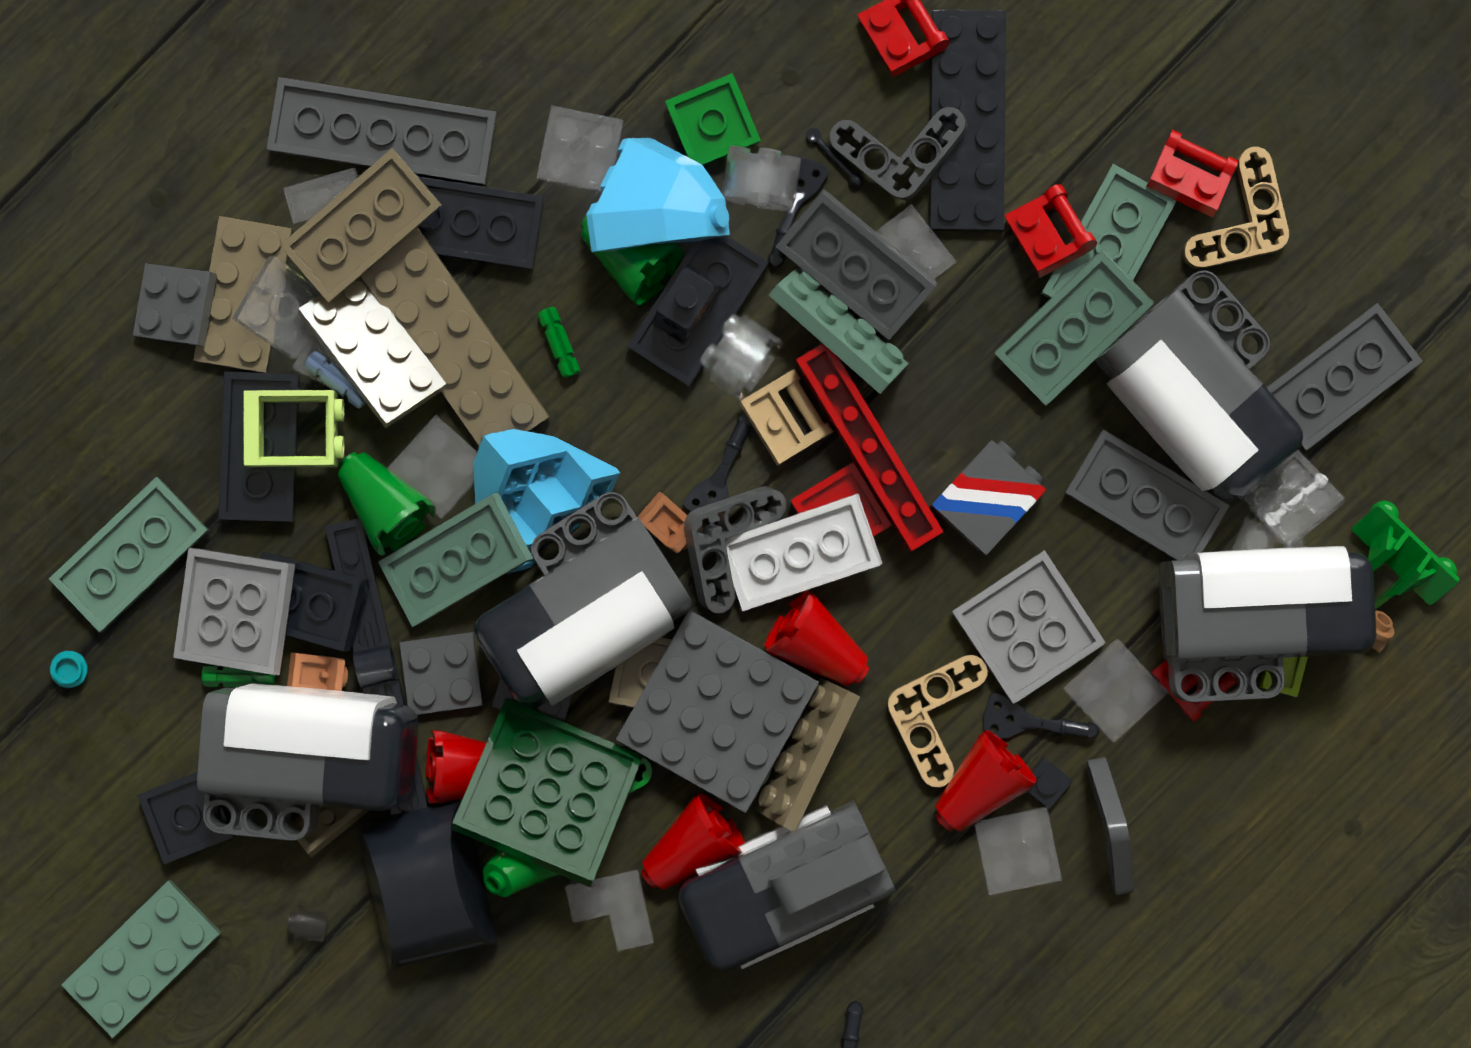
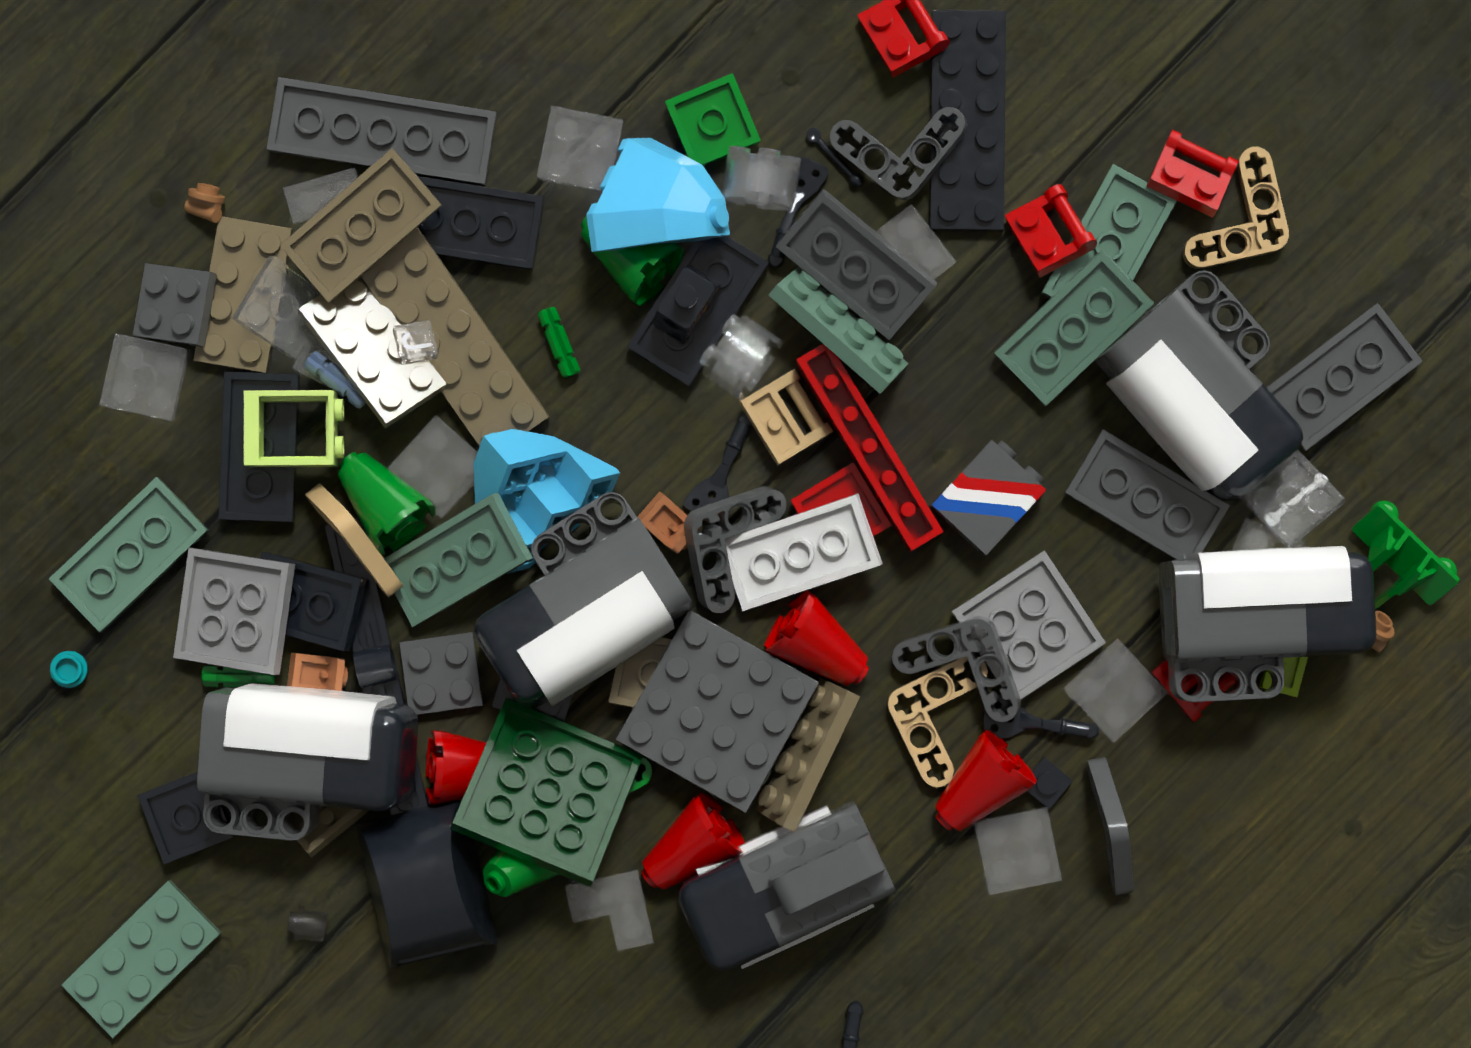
none -> clear plate [99,333,190,422]
none -> medium nougat plate [184,183,225,223]
none -> tan beam [305,483,403,598]
none -> clear tile [393,320,438,365]
none -> dark grey beam [892,616,1021,722]

